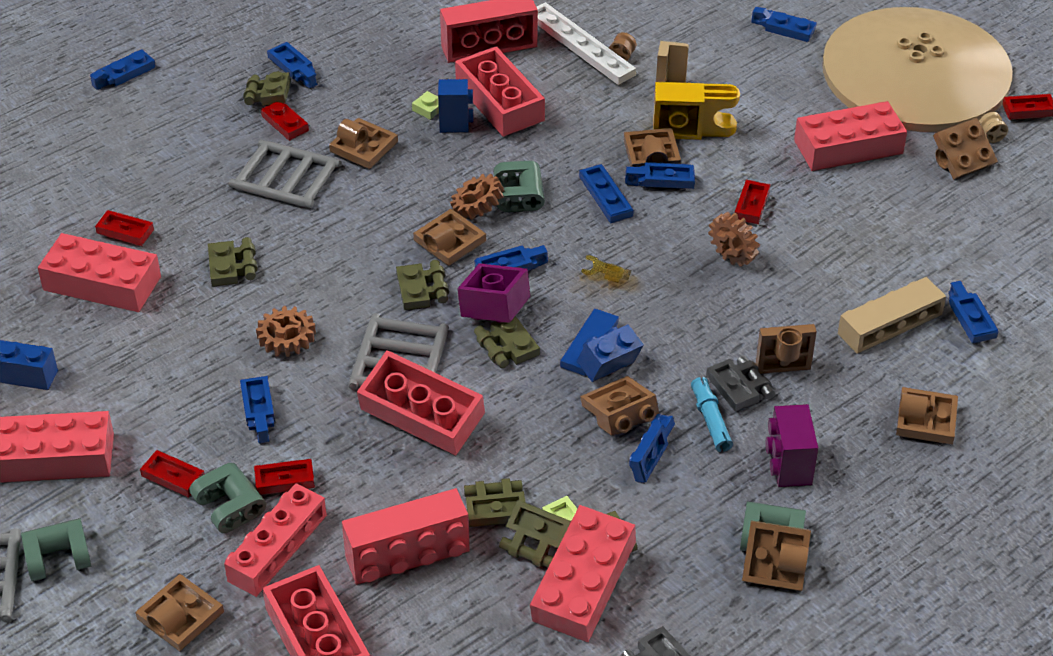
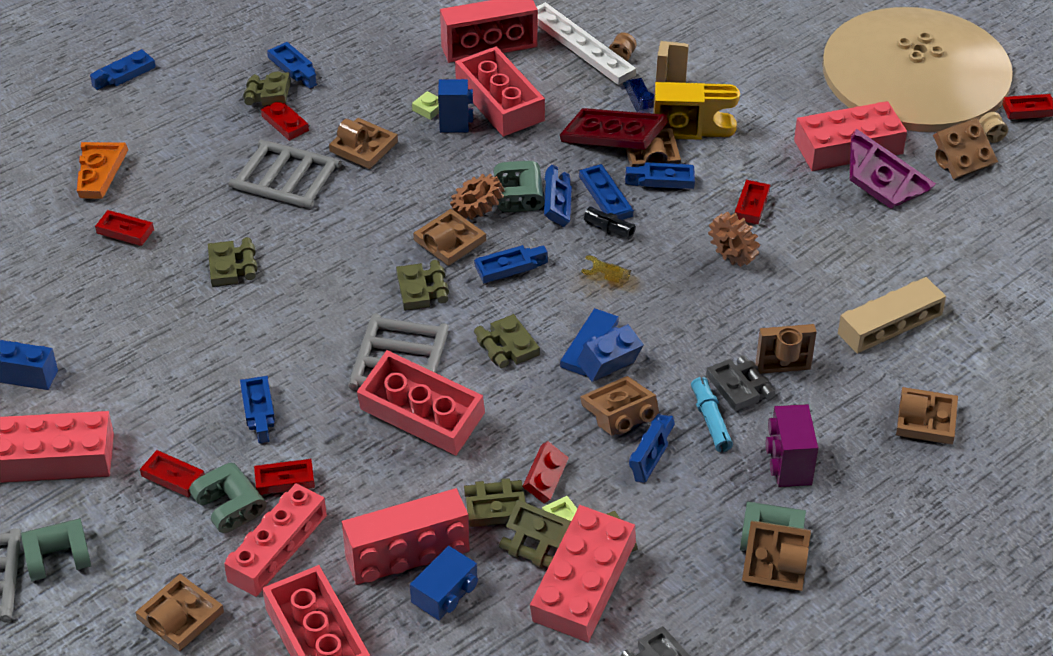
coral brick [38,233,161,312] -> none
nougat gear [256,306,316,357] -> none
magenta brick [457,263,531,323] -> none
blue hinge [751,7,817,42] -> none
blue hinge [948,281,998,343] -> none
none -> orange wing [77,142,128,199]
none -> blue brick [410,545,478,621]
none -> plate [522,441,569,503]
none -> blue hinge [544,164,572,227]
none -> dark red tile [560,108,668,149]
none -> black pin [584,207,636,240]
none -> clear blue piece [623,78,654,112]
none -> magenta wing [849,129,936,209]

